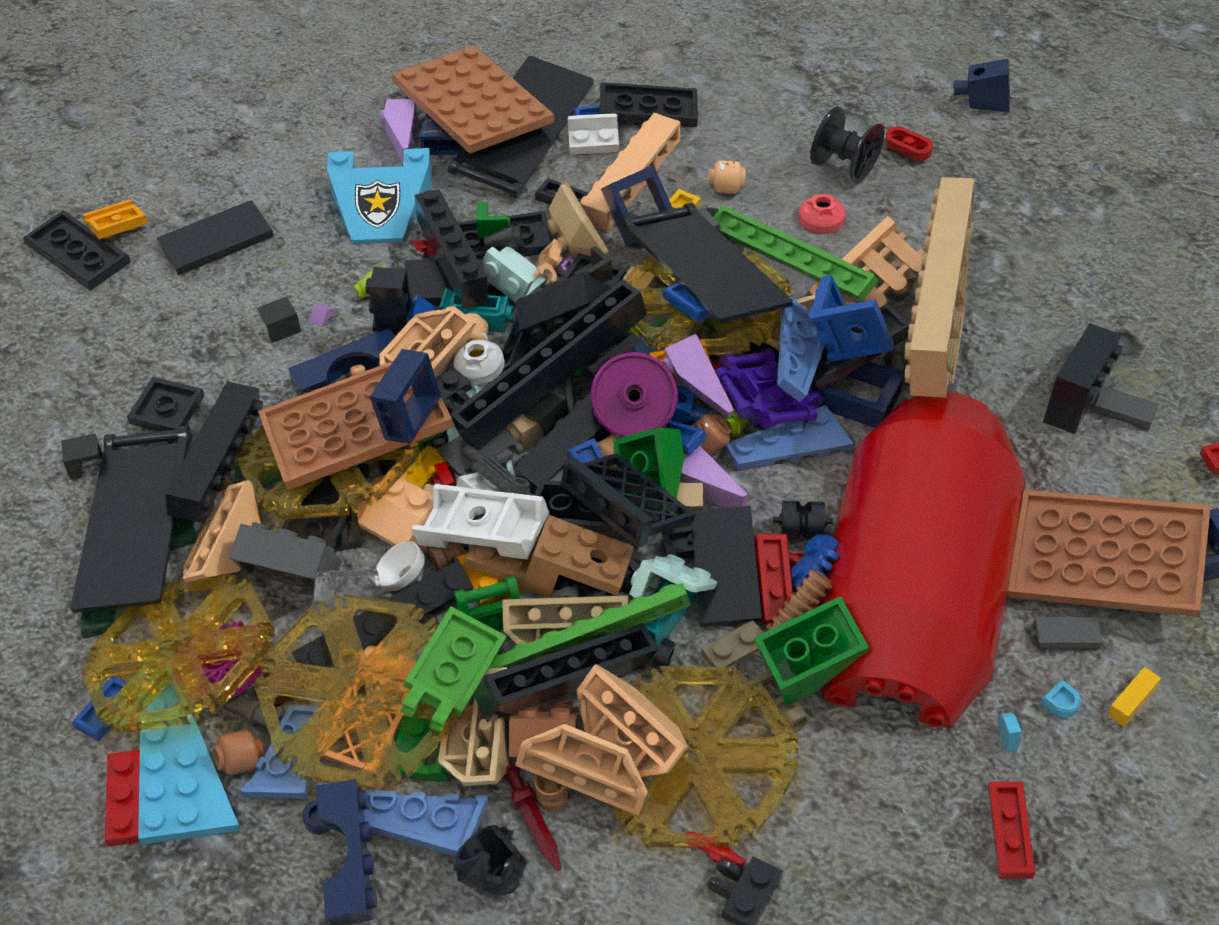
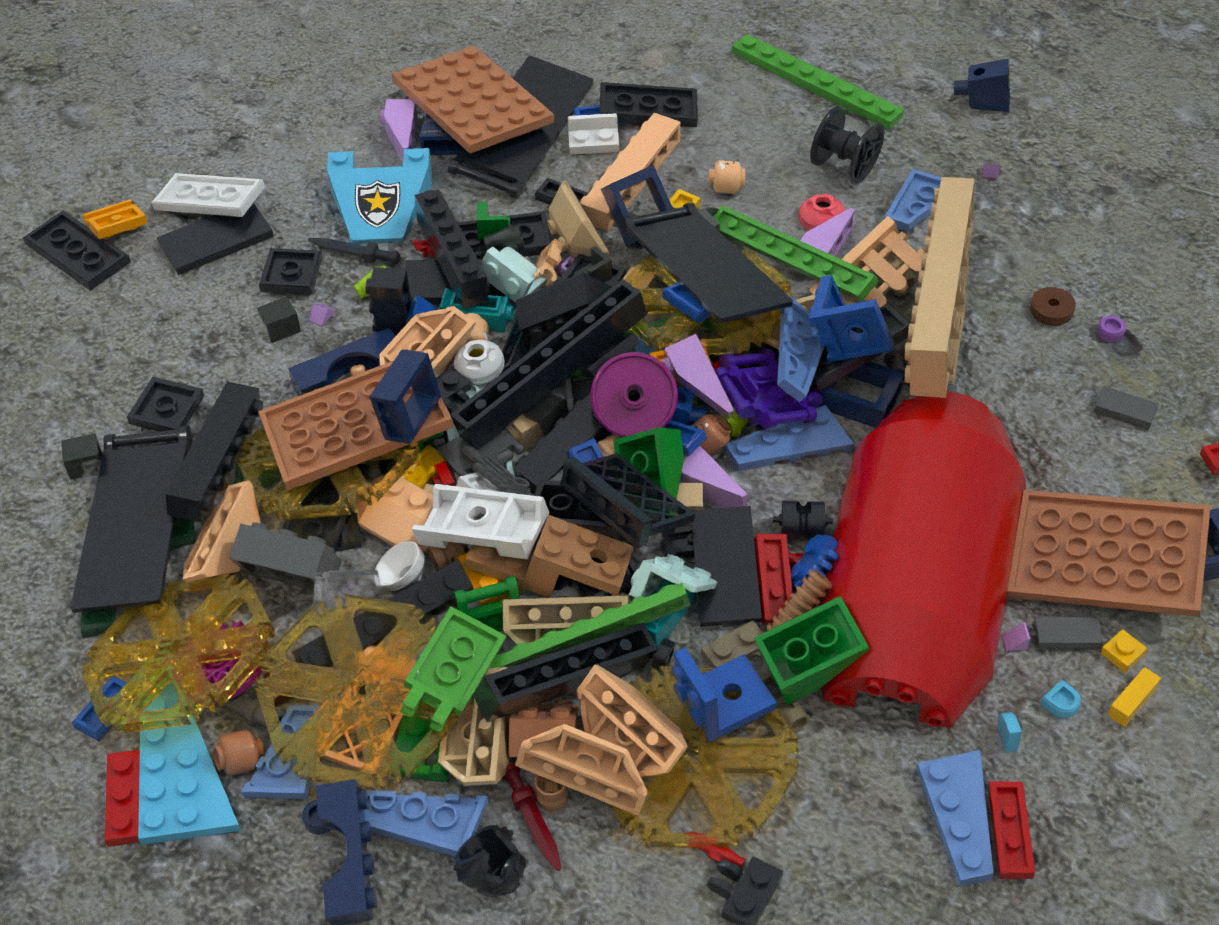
red plate [885,127,933,161] -> none
black wedge [1043,323,1123,434] -> none
none -> white plate [152,173,265,217]
none -> black plate [259,248,323,295]
none -> black sword [308,238,401,265]
none -> blue bracket [672,648,777,743]
none -> bright green plate [732,34,904,129]
none -> lavender slope [800,208,855,257]
none -> medium blue wing [884,169,941,232]
none -> medium blue wing [916,750,994,887]
none -> lavender piece [982,163,1000,178]
none -> lavender piece [1001,622,1030,652]
none -> reddish brown piece [1030,287,1076,326]
none -> medium lavender tile [1097,316,1126,342]
none -> yellow plate [1100,629,1148,673]

